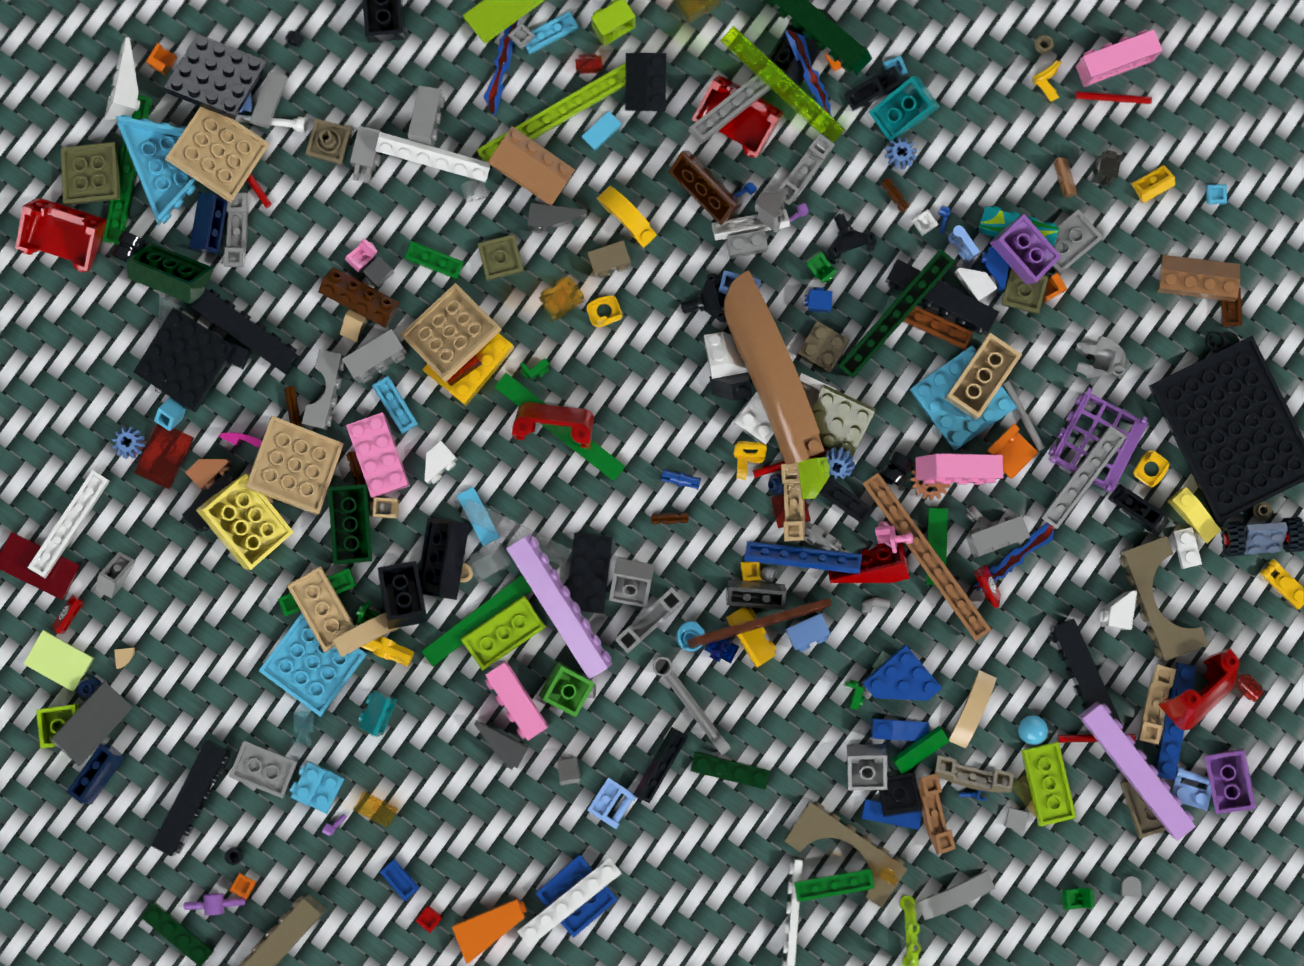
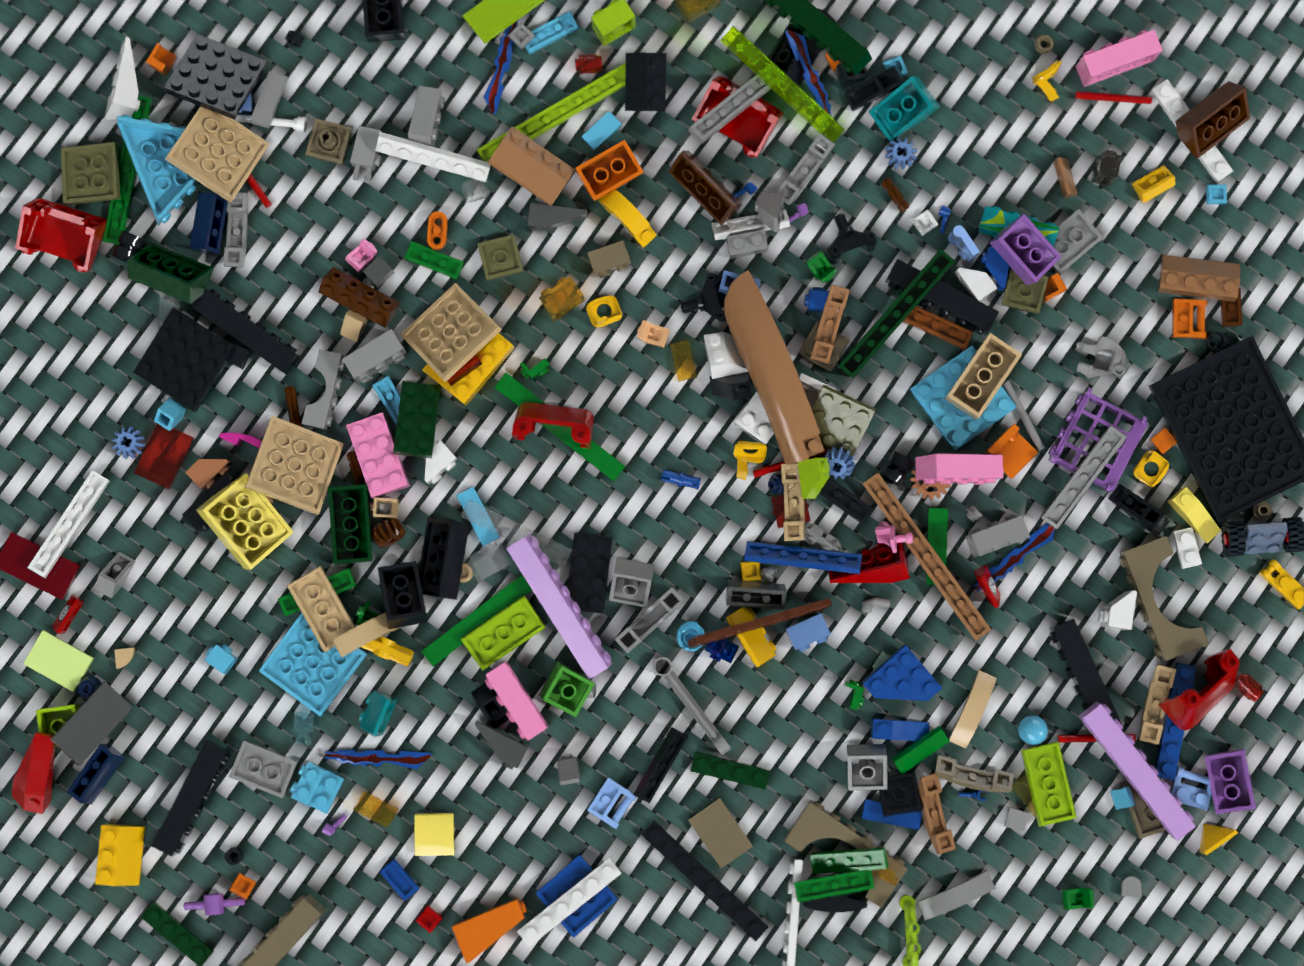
reddish brown axle [651,513,689,524] -> none
none -> red wedge [12,732,55,814]
none -> yellow slope [95,823,145,886]
none -> medium azure brick [205,644,238,674]
none -> blue sword [325,749,432,769]
none -> reddish brown gear [371,518,406,548]
none -> dark green plate [393,381,441,458]
none -> light yellow slope [414,813,455,856]
none -> orange plate [427,211,448,250]
none -> black slope [470,683,509,729]
none -> orange slope [575,140,644,201]
none -> light nougat bracket [637,320,670,348]
none -> black plate [641,820,769,942]
none -> clear yellow tile [670,340,697,382]
none -> dark tan tile [688,798,753,868]
none -> black slope [804,894,868,912]
none -> green plate [809,847,889,874]
none -> medium nougat slope [810,284,850,363]
none -> black slope [834,63,869,89]
none -> medium azure tile [1110,786,1136,810]
none -> white plate [1150,79,1233,183]
none -> orange tile [1150,427,1176,454]
none -> orange plate [1172,299,1207,339]
none -> reddish brown slope [1175,81,1250,159]
none -> yellow slope [1199,823,1238,855]

